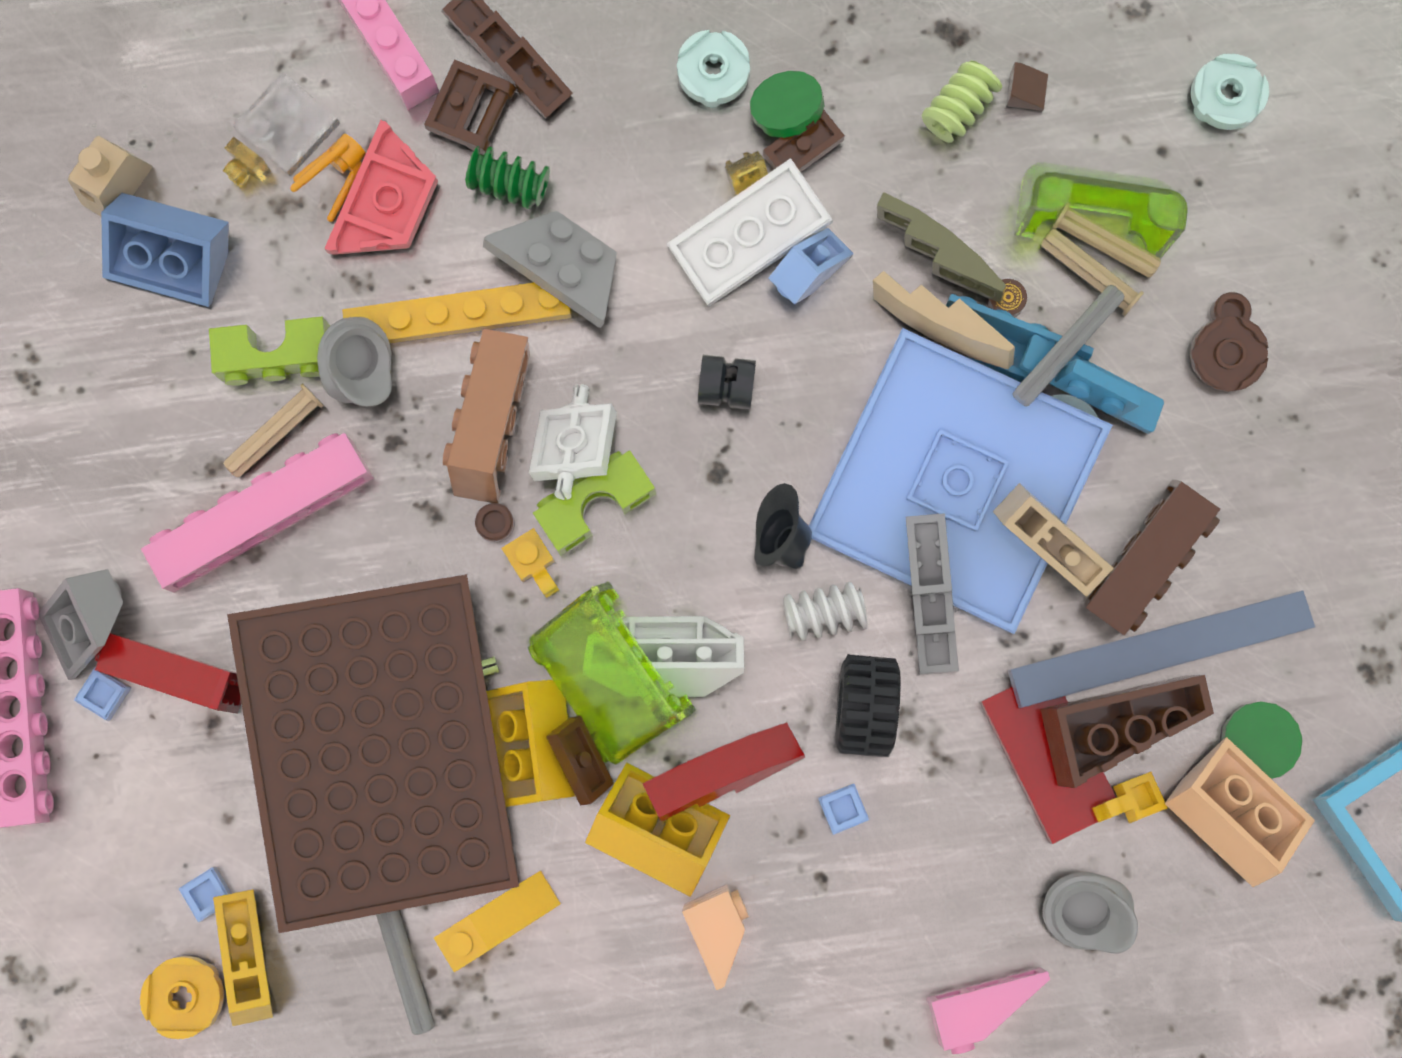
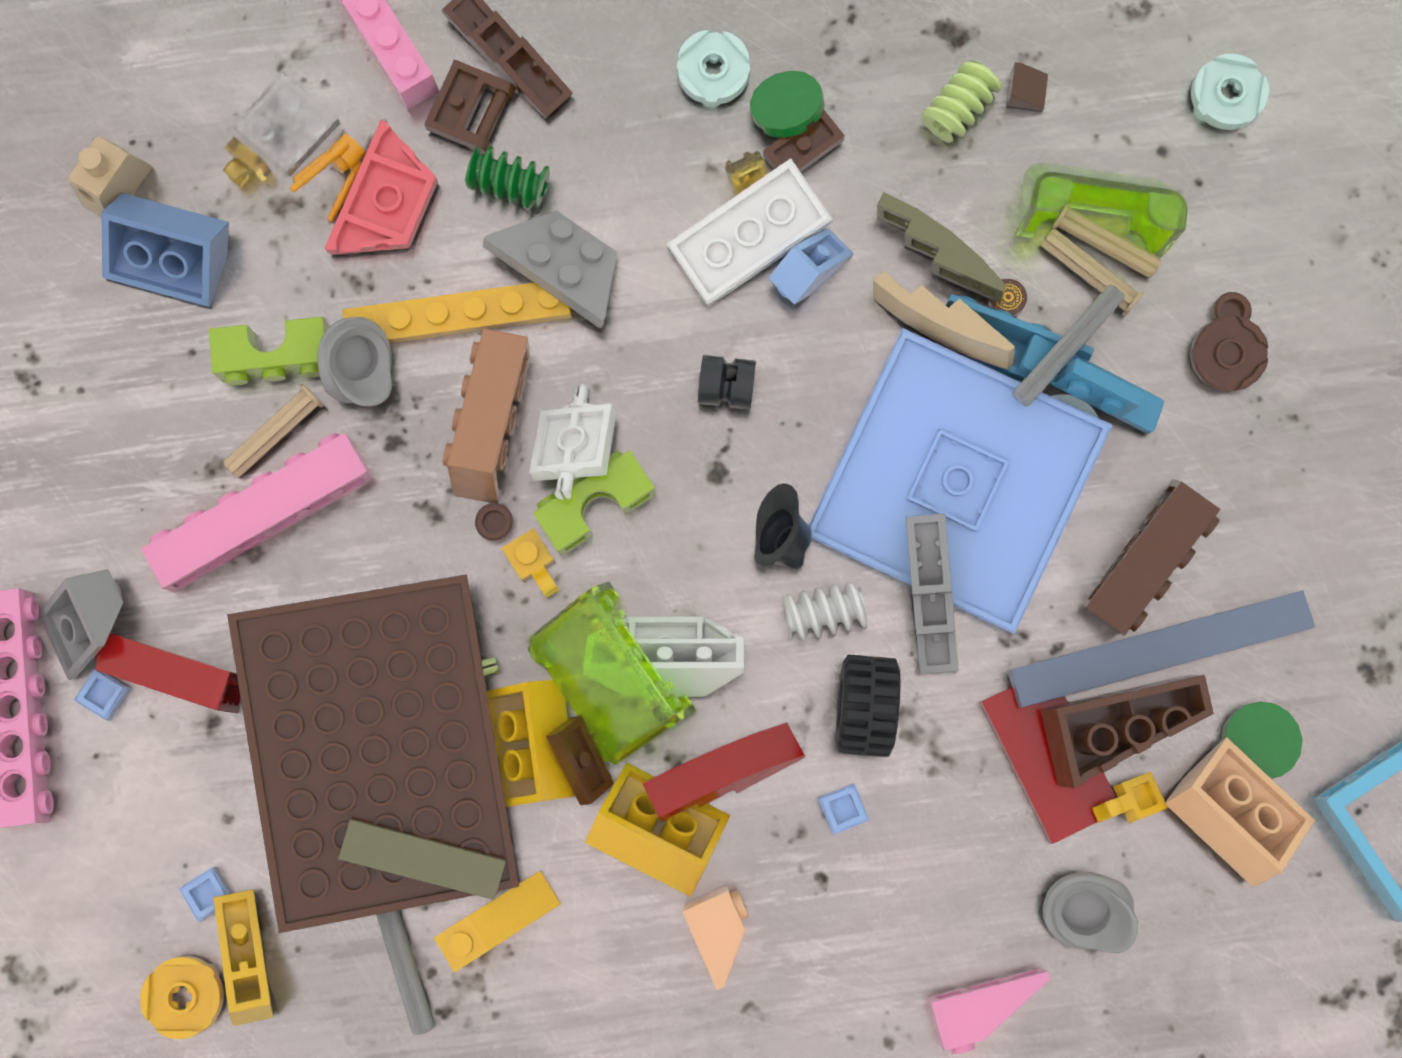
tan slope [993,483,1114,597] -> none
none -> olive tile [338,818,506,900]

